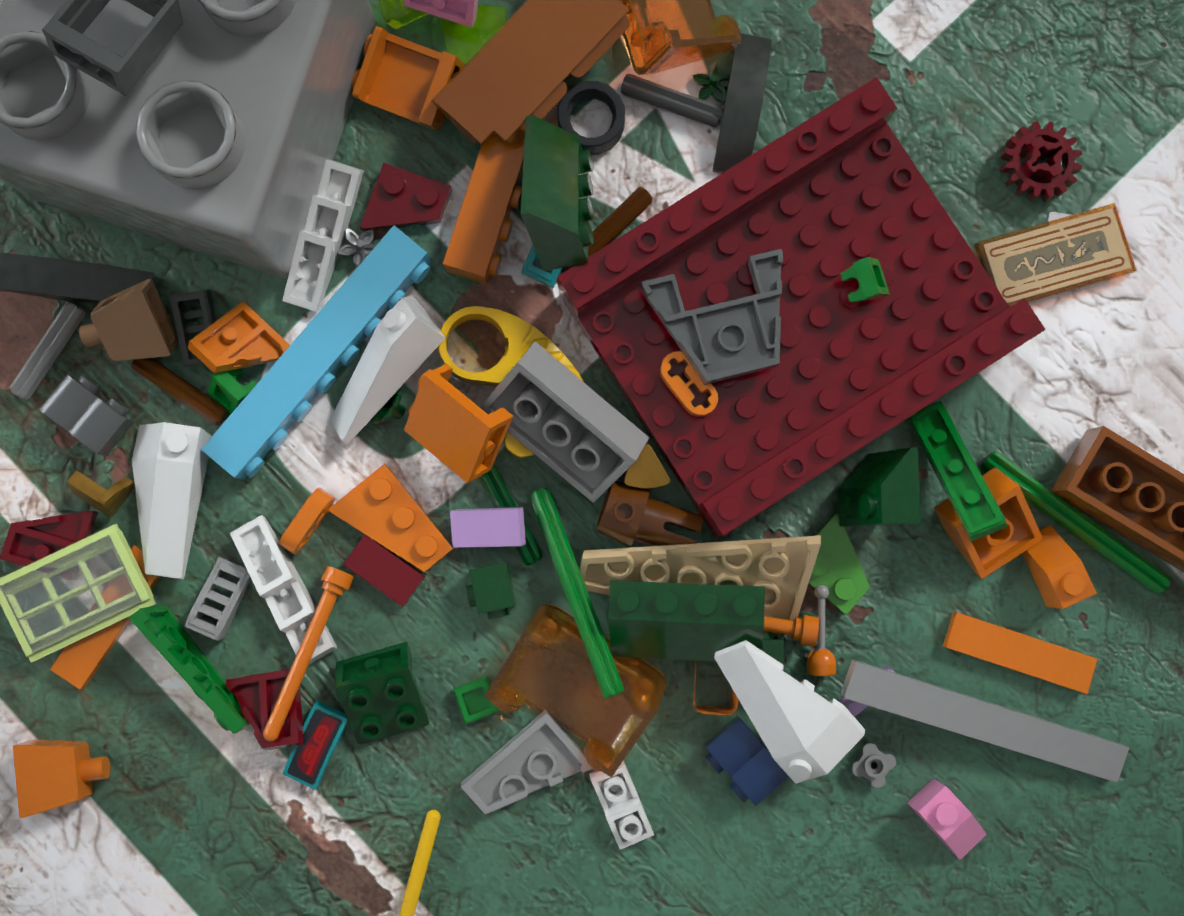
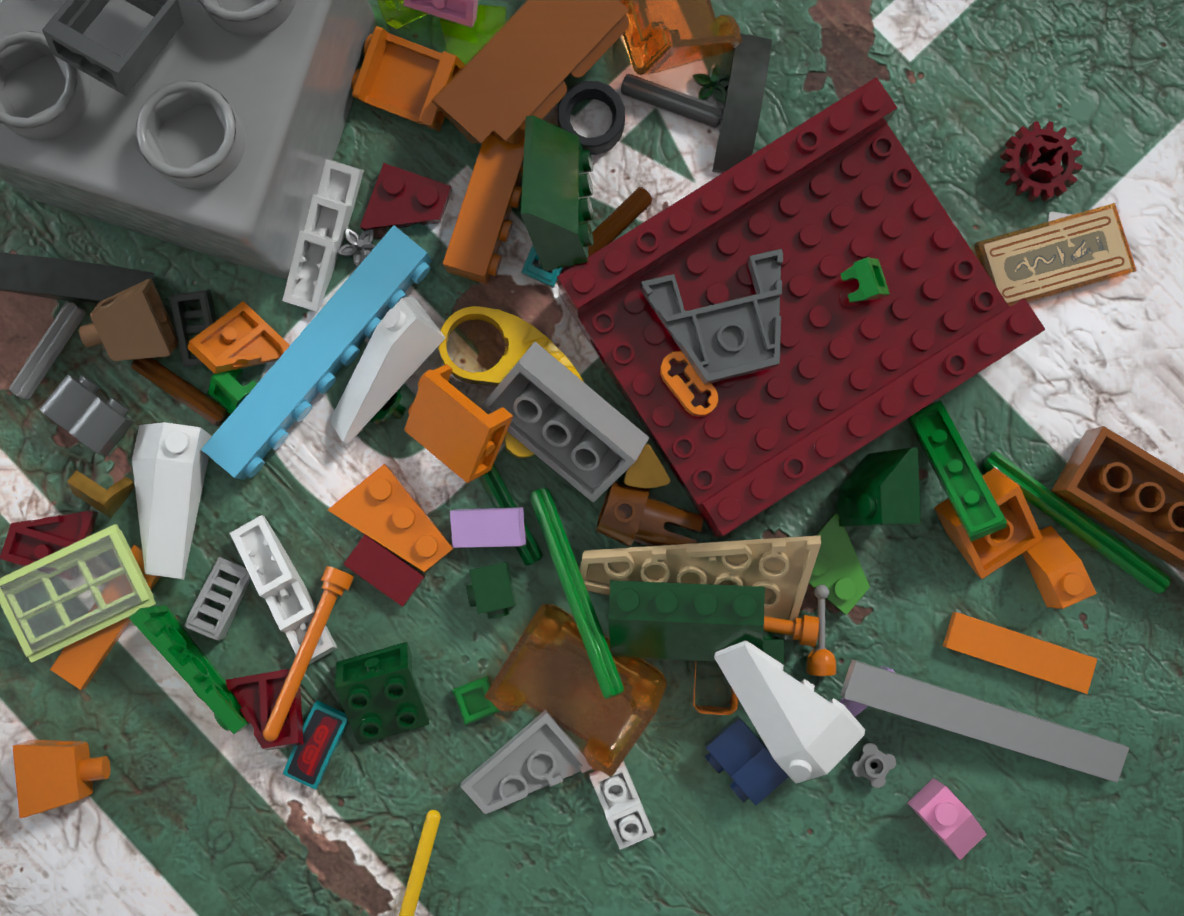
orange beam [279,487,335,555] -> none

